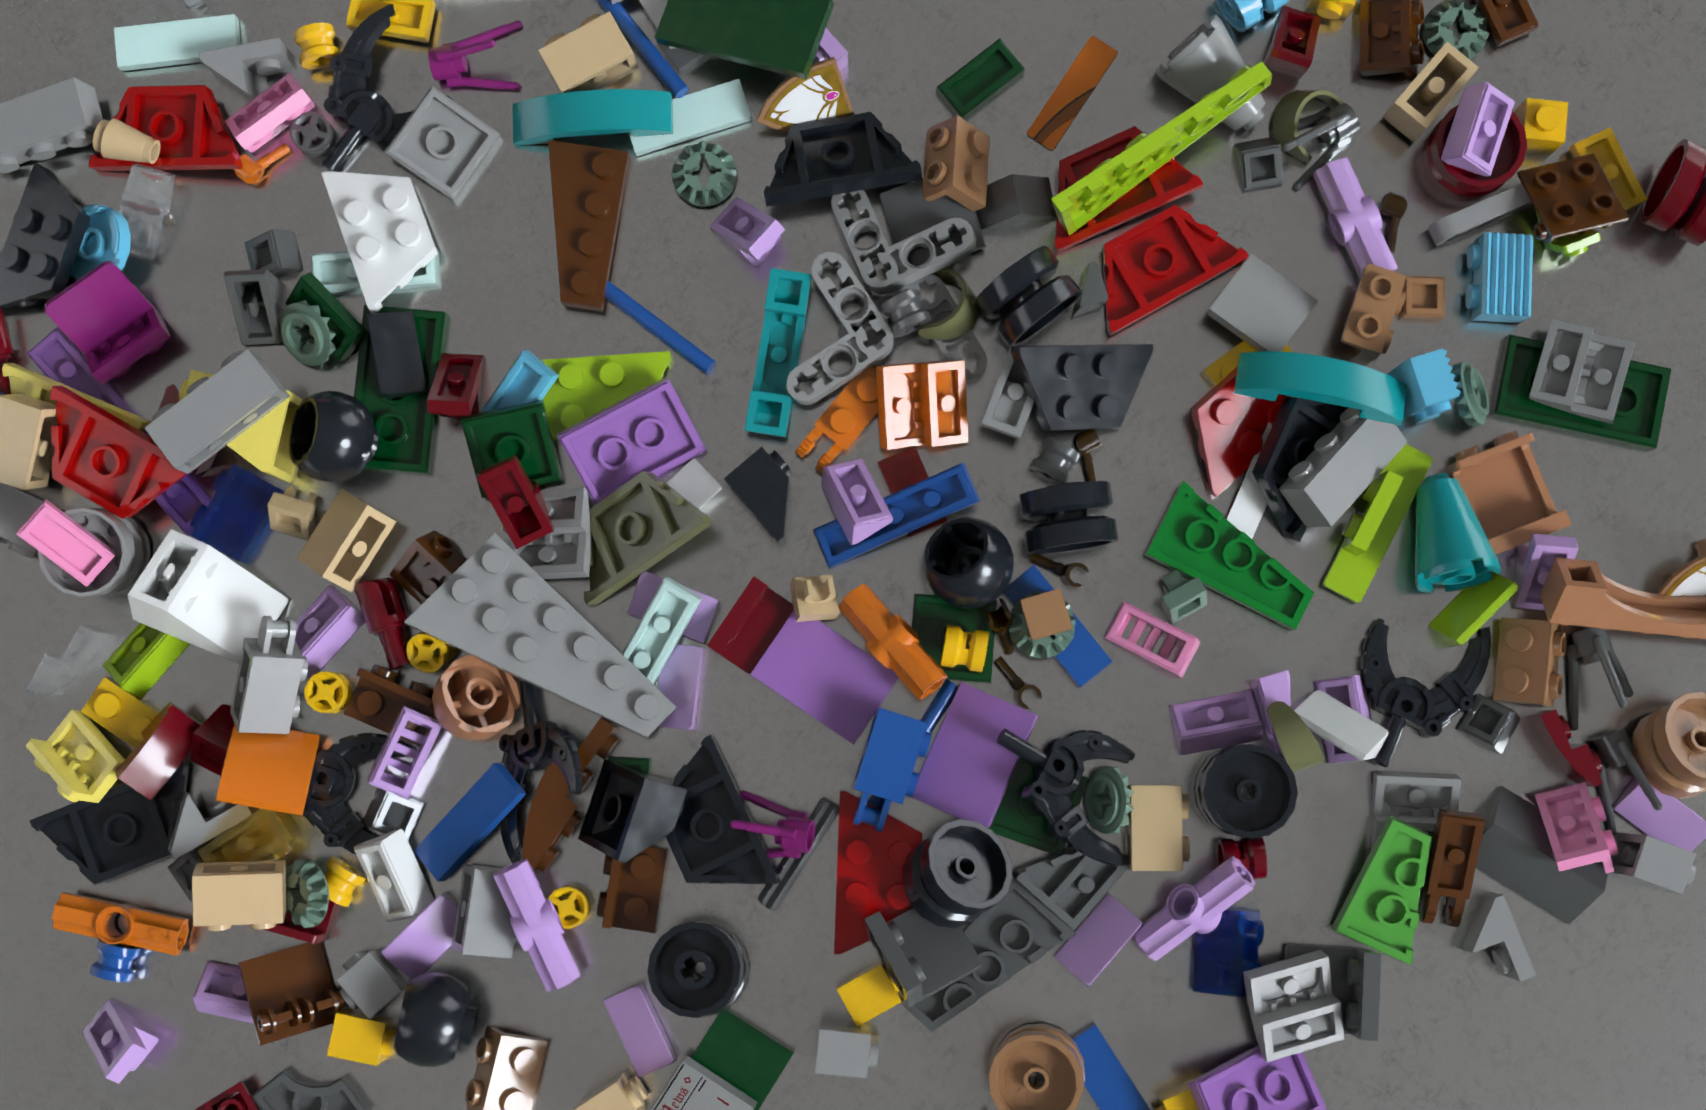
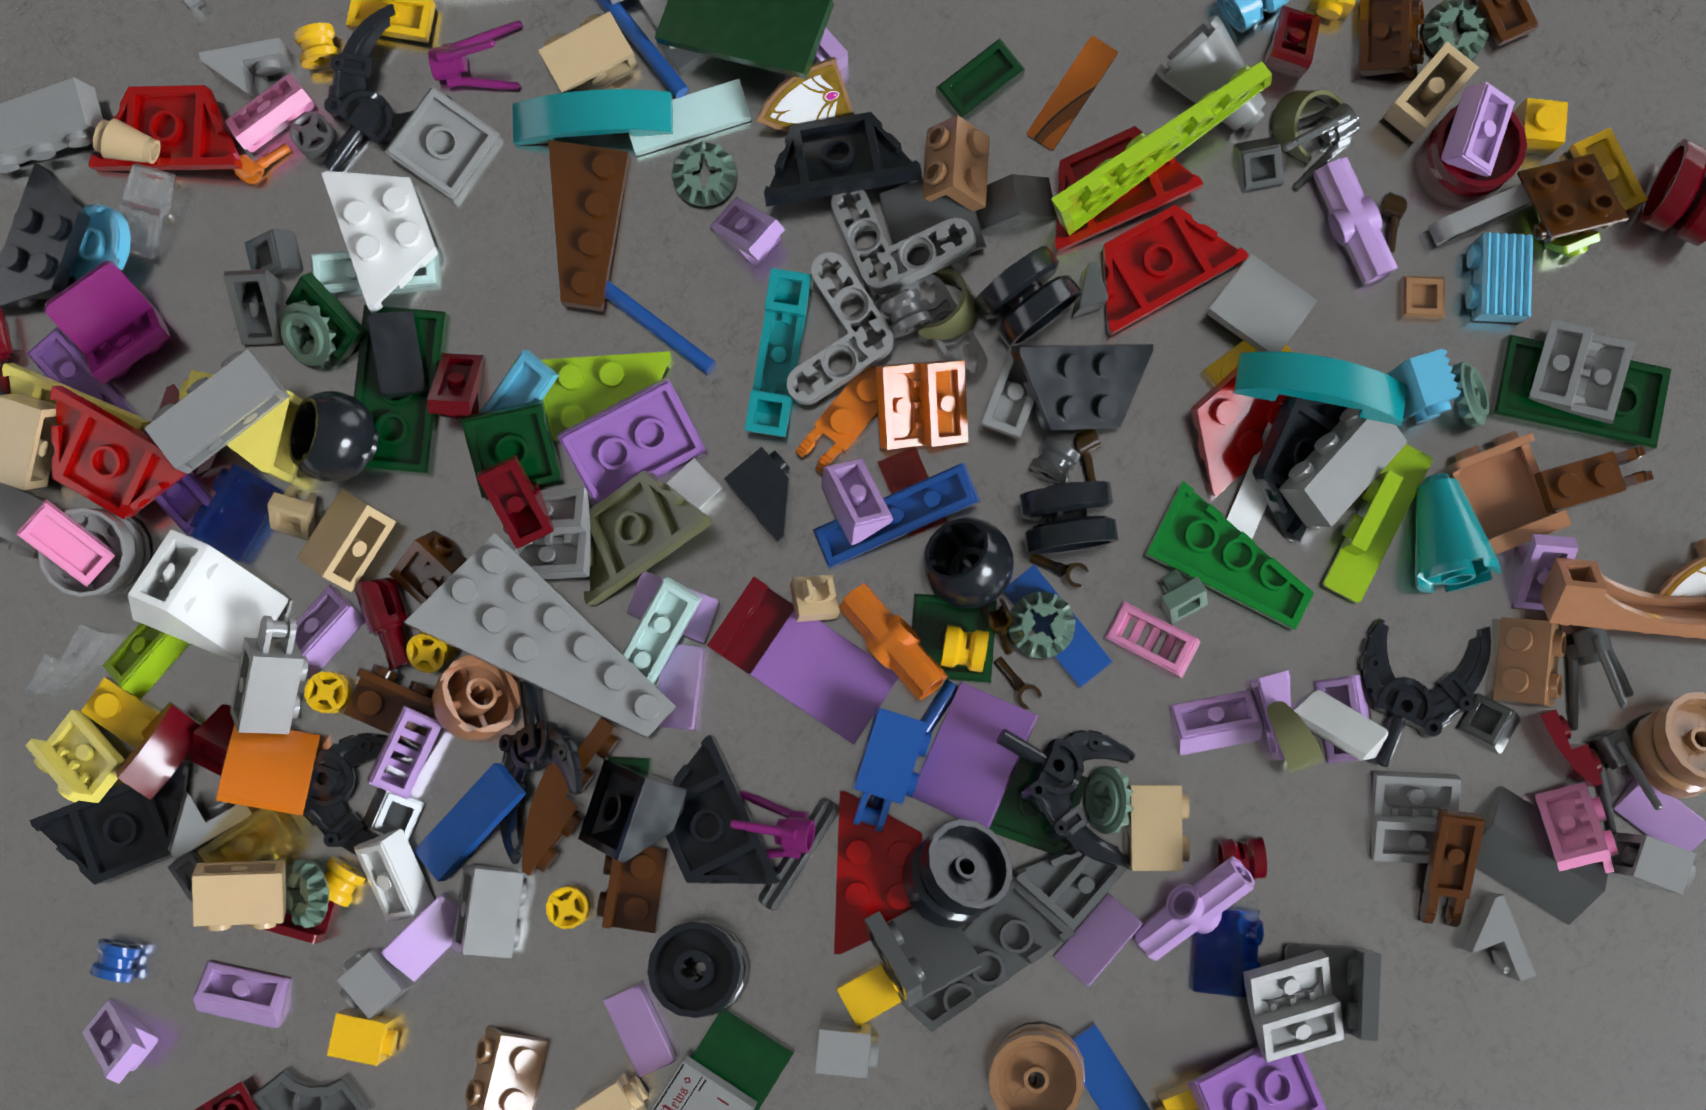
orange piece [51,892,190,956] -> none
light aqua tile [114,14,241,71] -> none
reddish brown hinge [238,942,345,1046] -> none
black wheel [393,972,477,1067] -> none
lavender piece [493,858,581,992] -> none
medium nougat tile [1019,588,1073,641] -> none
black wheel [1195,744,1298,839] -> none
bright green wing [1333,815,1431,965] -> none
medium nougat bracket [1341,264,1407,363] -> none
lime slope [1429,571,1518,647] -> none
none -> reddish brown hinge [1534,446,1654,514]

